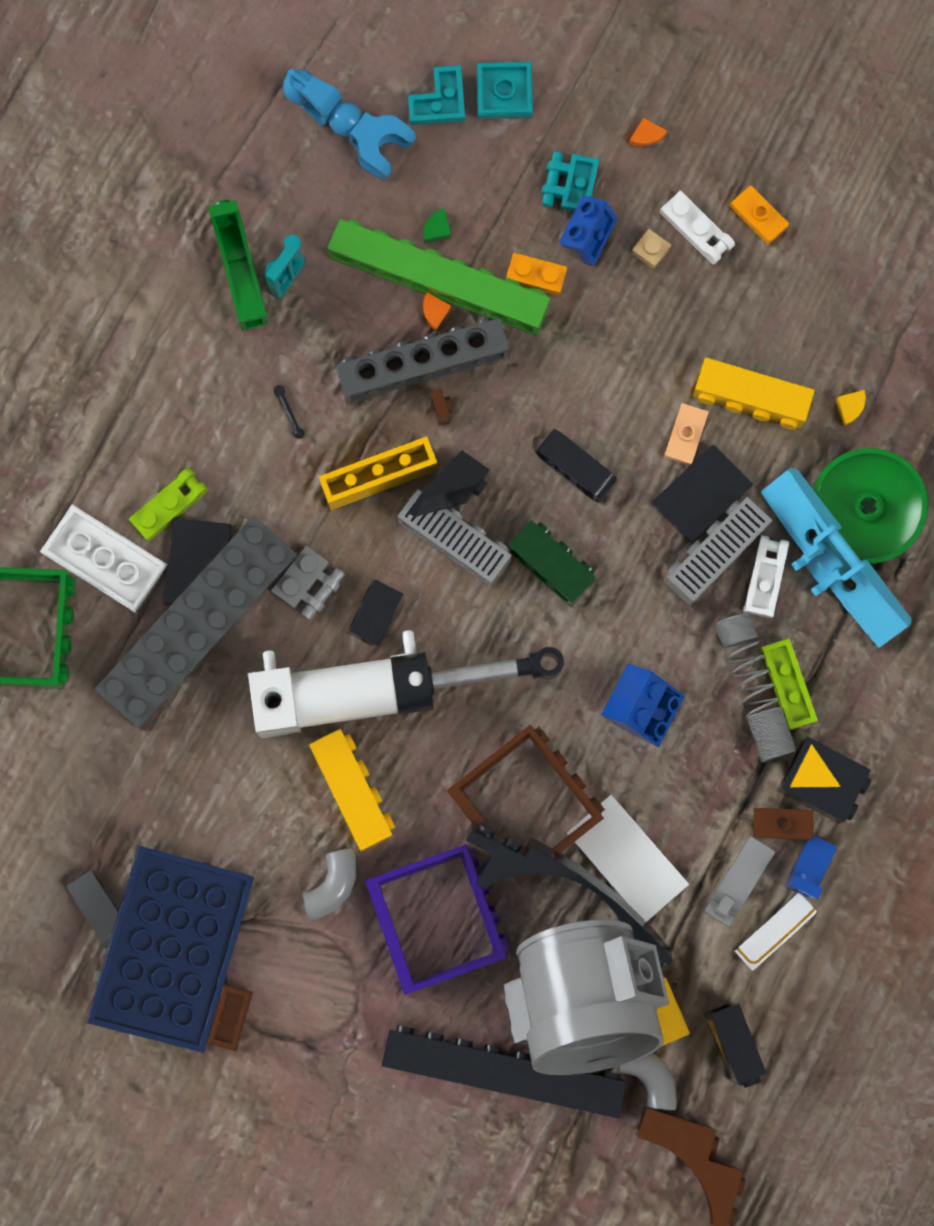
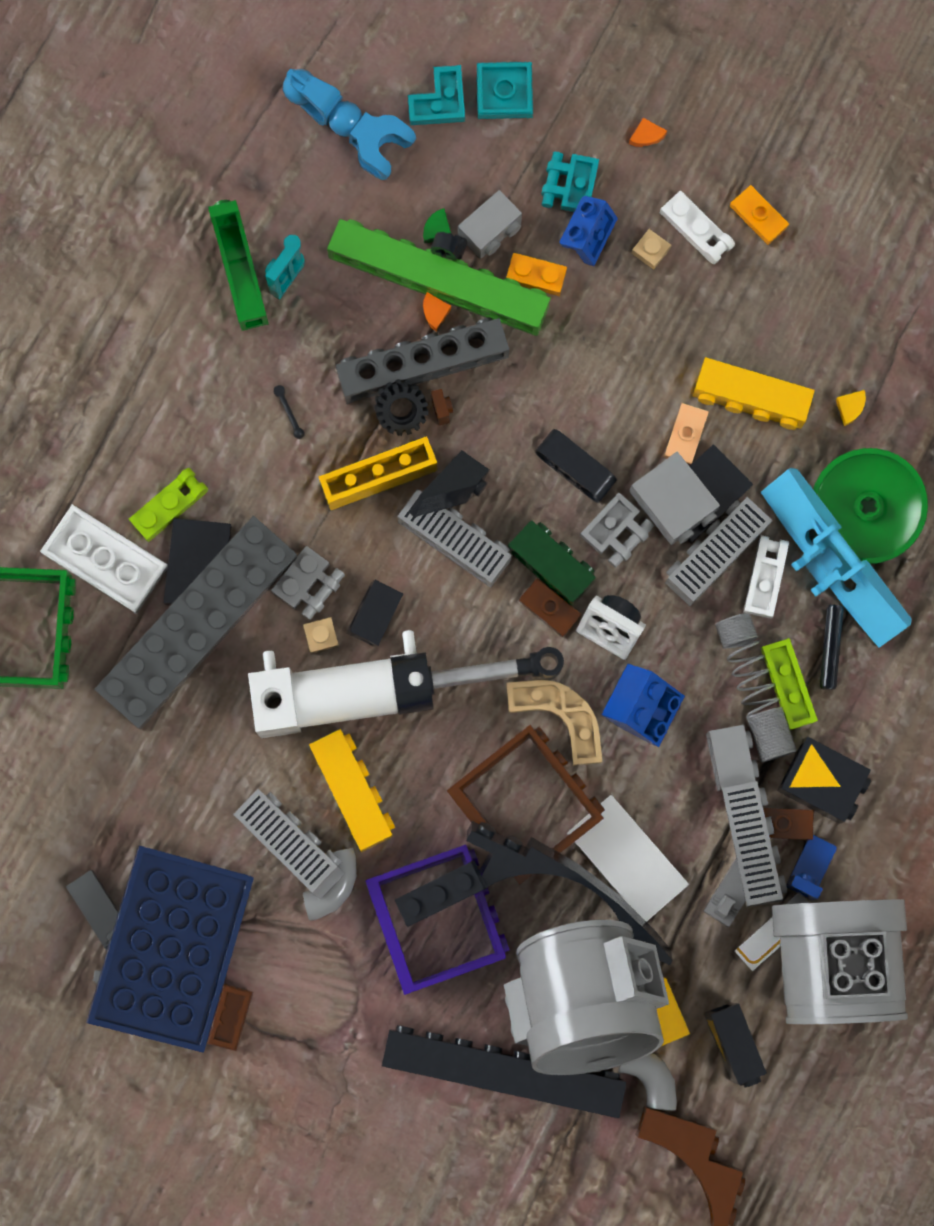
none -> light grey brick [233,789,345,899]
none -> tan plate [303,617,339,654]
none -> black tyre [374,379,428,436]
none -> black plate [395,861,487,927]
none -> black piece [431,232,467,260]
none -> light grey brick [458,190,522,259]
none -> tan plate [506,680,602,766]
none -> reddish brown plate [518,578,582,638]
none -> white piece [576,595,646,660]
none -> light grey plate [580,493,654,568]
none -> light grey brick [629,451,720,545]
none -> light grey brick [706,725,759,791]
none -> light grey brick [722,781,787,908]
none -> light grey cylinder [772,899,908,1024]
none -> black axle [820,605,844,690]

